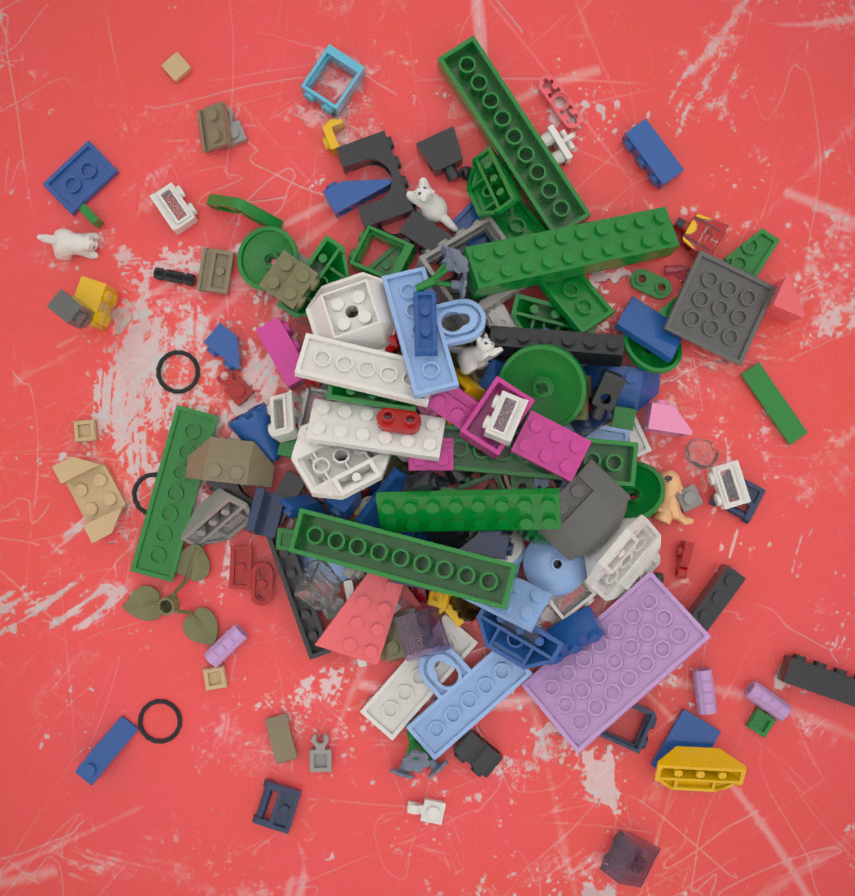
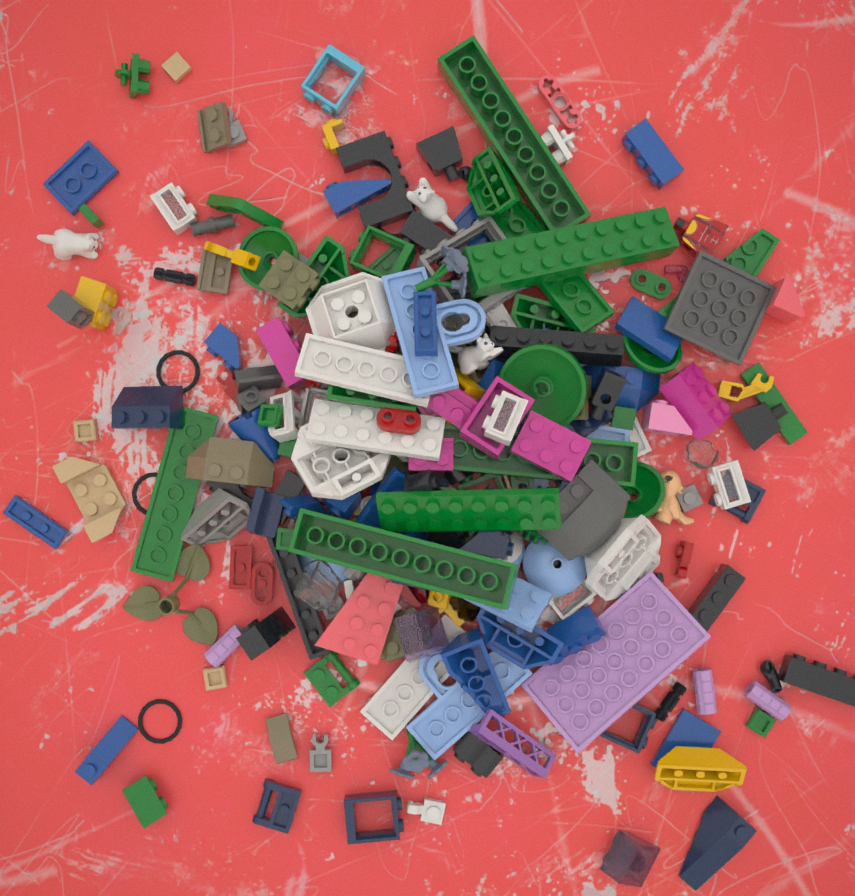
none -> blue tile [3,495,70,549]
none -> dark blue slope [111,386,183,430]
none -> green hips [115,53,150,98]
none -> green brick [122,776,168,829]
none -> dark grey pin [190,214,235,237]
none -> yellow piece [204,241,261,271]
none -> dark grey panel [234,365,282,393]
none -> dark grey bracket [236,385,266,414]
none -> black wedge [236,606,296,661]
none -> green tile [257,404,284,428]
none -> green plate [304,651,360,707]
none -> dark blue window [344,790,404,844]
none -> blue wedge [440,627,511,720]
none -> medium lavender fence [469,709,557,779]
none -> black axle [655,682,687,722]
none -> dark pink brick [659,362,732,441]
none -> dark blue wedge [678,796,757,891]
none -> yellow piece [717,373,774,402]
none -> black torso [732,401,788,451]
none -> black arm [760,660,782,693]

